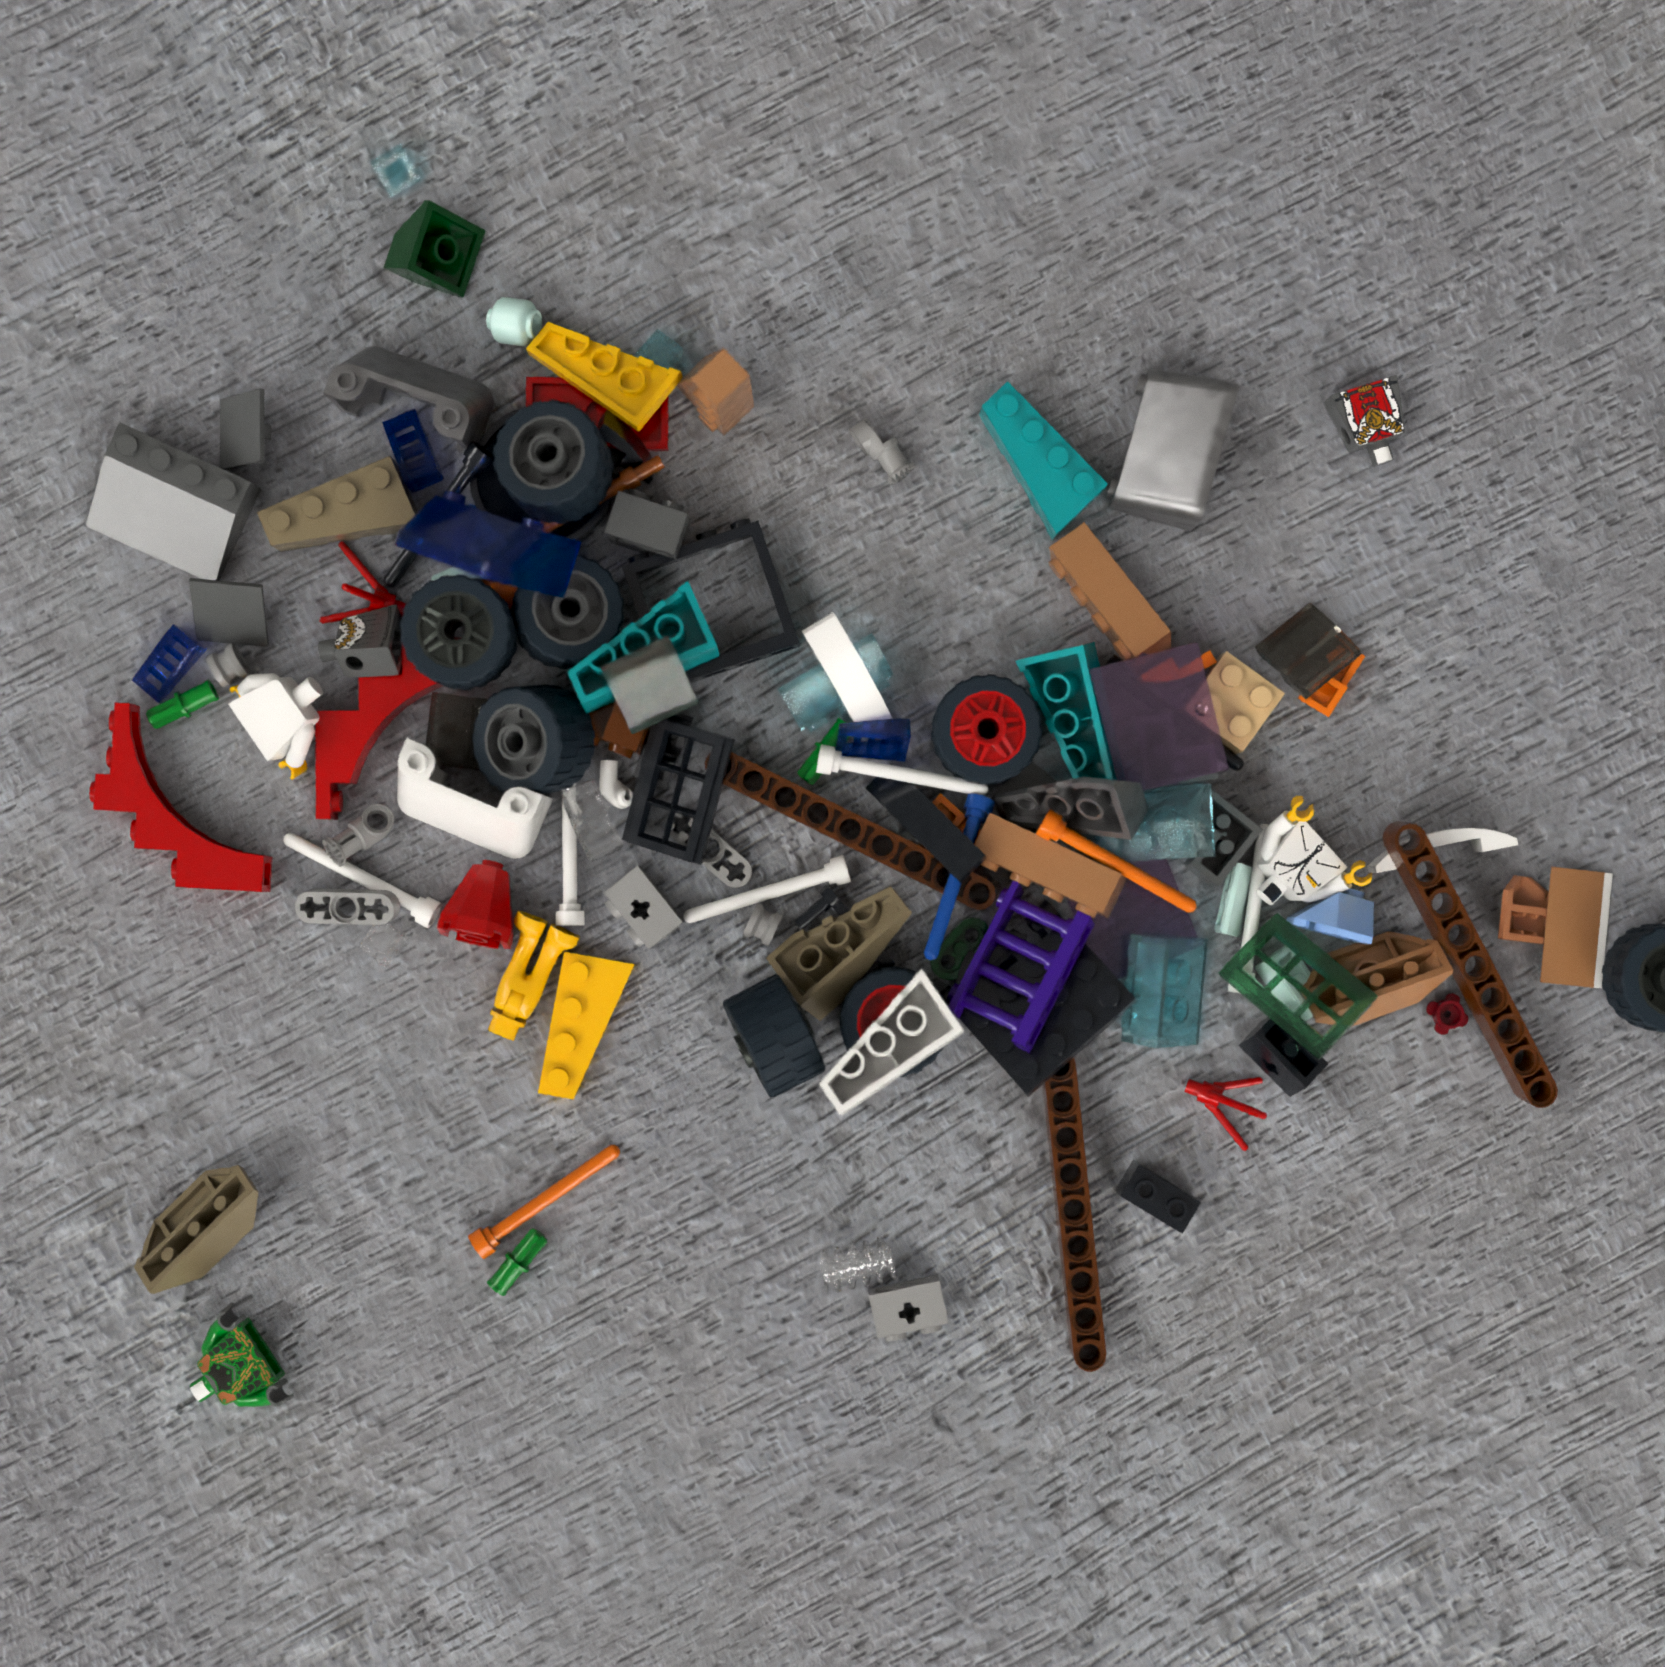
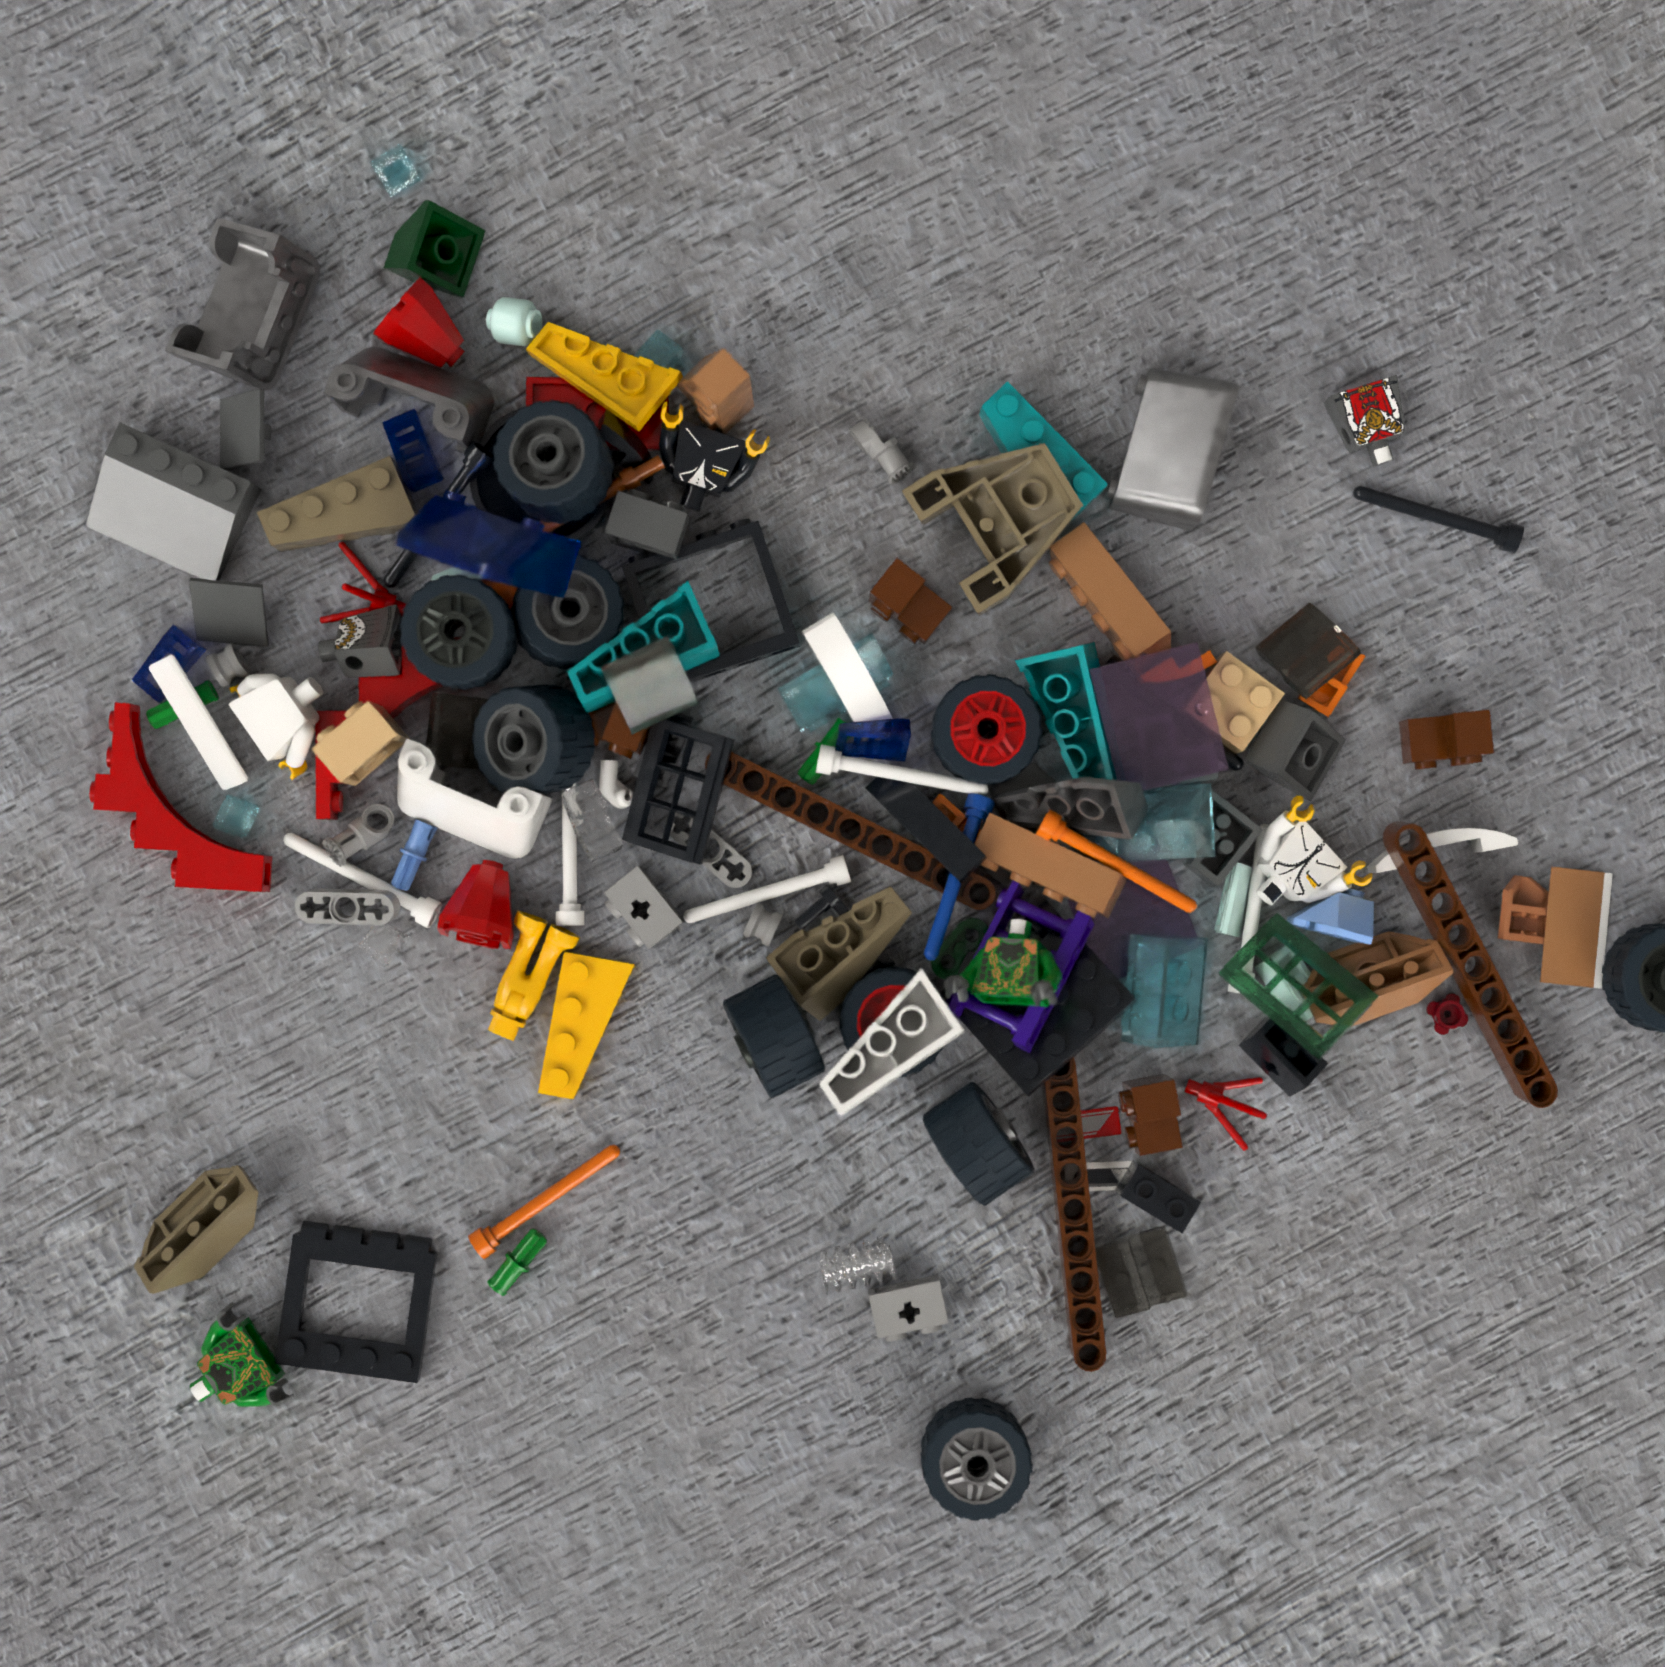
none -> white slope [149,654,248,790]
none -> flat silver windscreen [165,218,320,390]
none -> clear light blue slope [212,794,260,838]
none -> black hinge [275,1221,438,1383]
none -> tan brick [312,701,410,786]
none -> red cone [373,277,465,368]
none -> medium blue axle [391,819,437,891]
none -> black torso [659,402,770,512]
none -> reddish brown brick [869,558,952,645]
none -> dark tan wedge [902,443,1083,616]
none -> wheel [920,1397,1033,1521]
none -> black wheel [923,1082,1034,1206]
none -> torso [944,919,1062,1007]
none -> sticker [1056,1106,1121,1143]
none -> sticker [1064,1161,1132,1191]
none -> clear smoke slope [1095,1225,1188,1318]
none -> reddish brown brick [1118,1074,1183,1156]
none -> dark grey slope [1245,699,1346,801]
none -> black piece [1353,486,1524,554]
none -> reddish brown brick [1399,710,1494,770]

